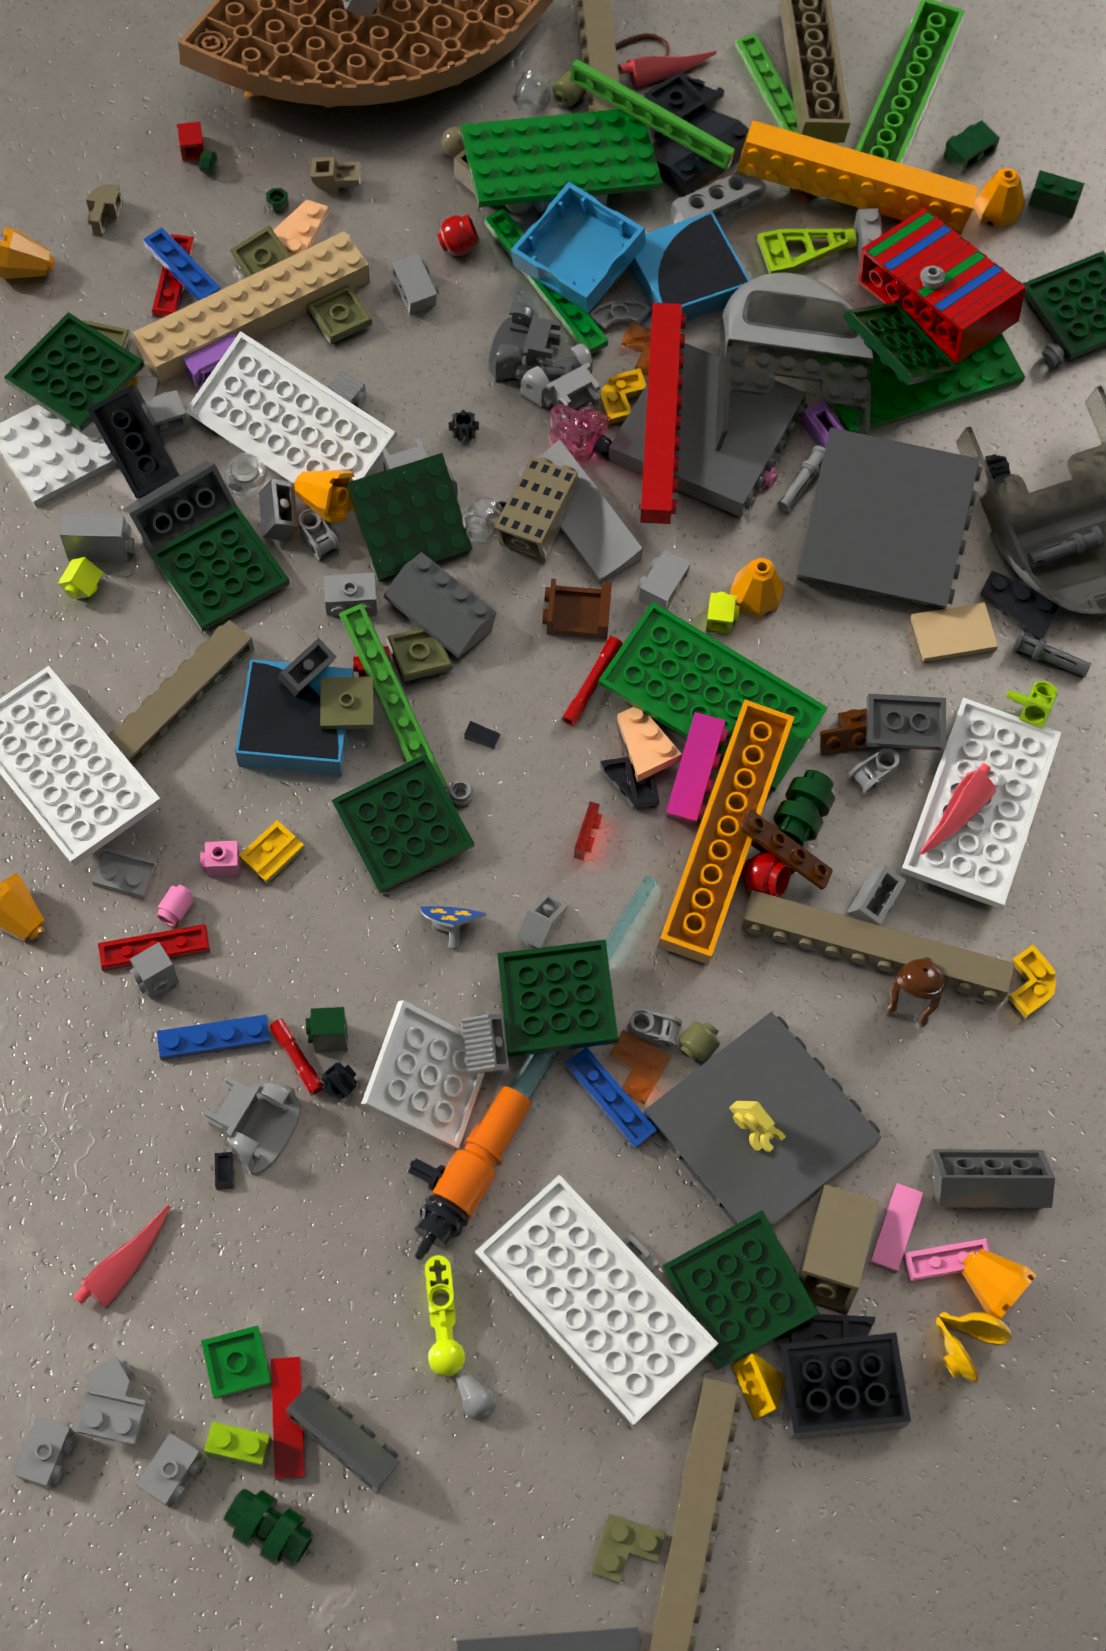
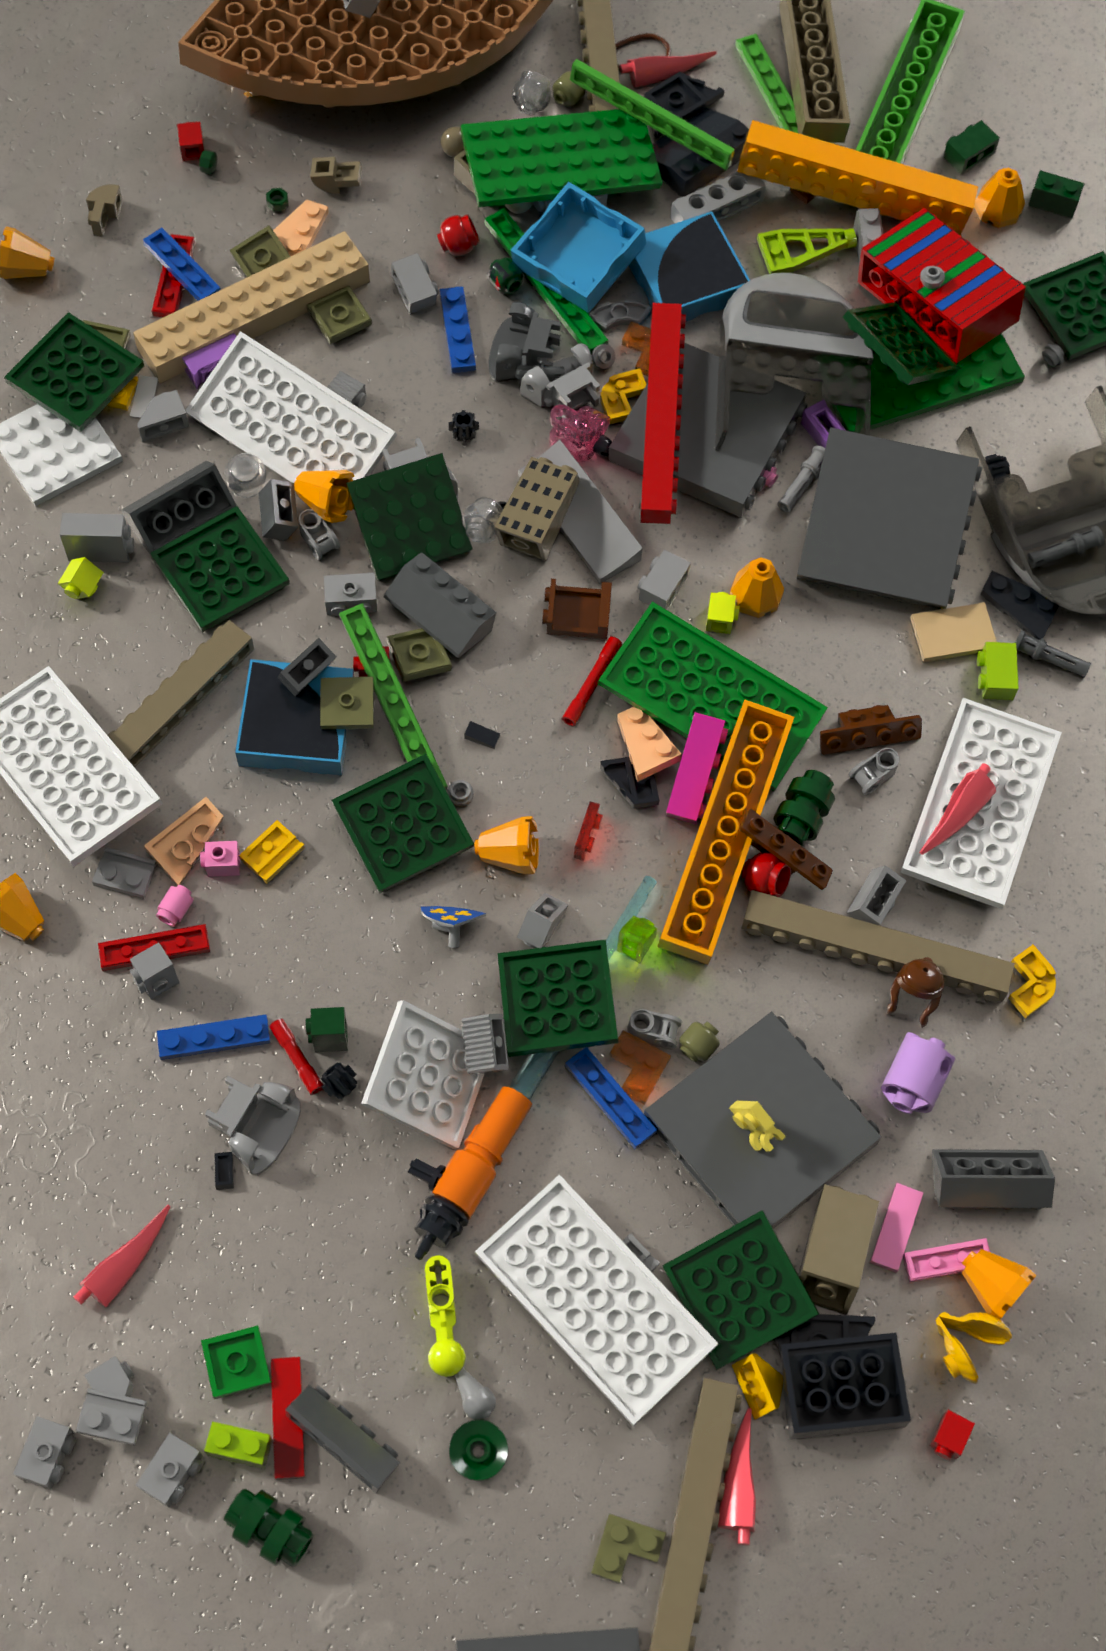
black slope [87,384,180,498] -> none
dark grey plate [866,694,946,751] -> none
lime piece [1006,681,1058,729] -> none
none -> light nougat wing [144,797,223,886]
none -> blue plate [440,286,476,373]
none -> dark green dish [449,1420,508,1481]
none -> light orange cone [474,816,539,874]
none -> dark green head [488,258,523,294]
none -> light grey plate [592,344,616,369]
none -> clear neon green slope [617,916,657,964]
none -> coral piece [718,1408,756,1545]
none -> lavender cylinder [881,1032,955,1114]
none -> red brick [929,1409,975,1460]
none -> lime brick [977,642,1019,700]

